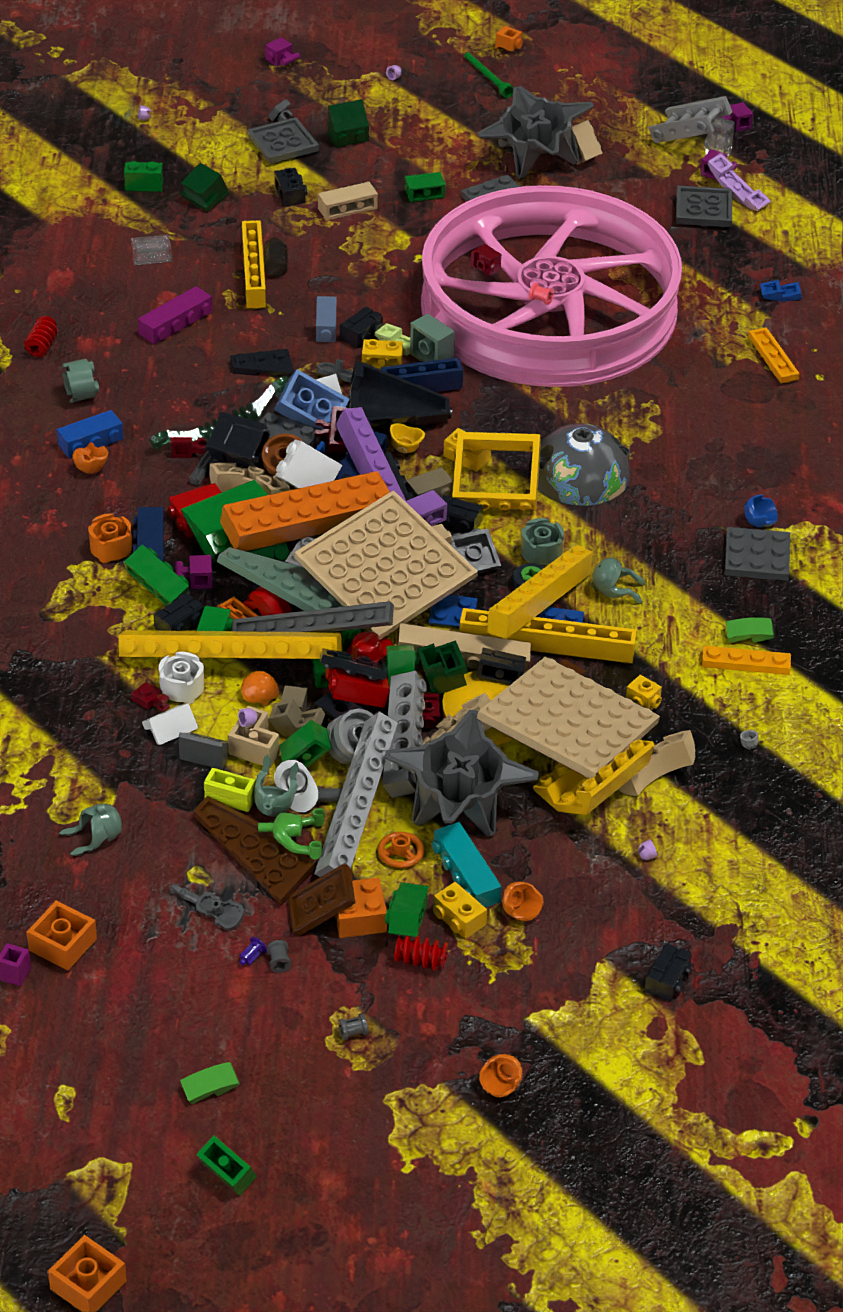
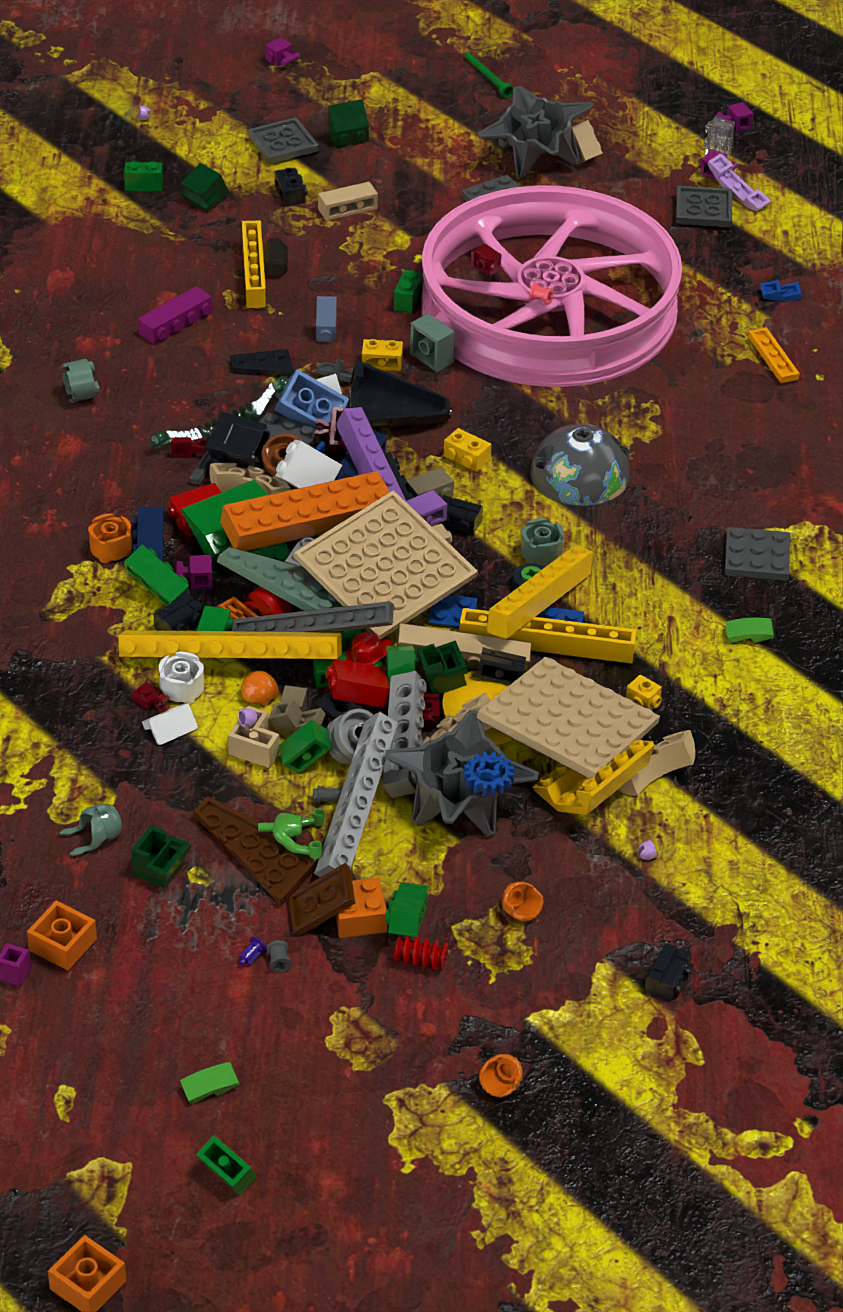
red piece [24,316,58,357] -> none
blue brick [56,410,124,458] -> none
orange hair [72,442,108,474] -> none
clear brick [131,235,172,265] -> none
dark grey piece [170,883,245,931] -> none
dark grey slope [179,732,230,770] -> none
neon yellow brick [204,768,256,812] -> none
sand green hair [254,754,299,817] -> none
dark grey tile [268,99,292,121] -> none
white piece [274,760,318,812] -> none
black wing [320,648,388,681] -> none
dark grey bush [338,1013,368,1041] -> none
black brick [340,306,383,348] -> none
yellowish green slope [374,323,410,356] -> none
orange piece [377,832,424,868] -> none
dark blue brick [381,358,463,392] -> none
lavender hinge [386,65,402,80] -> none
yellow helmet [390,423,425,453] -> none
green brick [404,172,446,203] -> none
teal brick [432,822,502,907] -> none
yellow brick [433,882,487,939] -> none
dark grey plate [450,529,501,574] -> none
yellow window [452,432,541,511] -> none
orange brick [495,26,523,51] -> none
sand green hair [591,558,645,604] -> none
light grey fence [648,96,732,143] -> none
light orange plate [702,645,791,675] -> none
light grey hinge [740,730,759,750] -> none
blue hair [744,494,778,528] -> none
none -> dark green plate [131,825,191,889]
none -> green brick [394,270,423,314]
none -> blue gear [464,751,515,796]

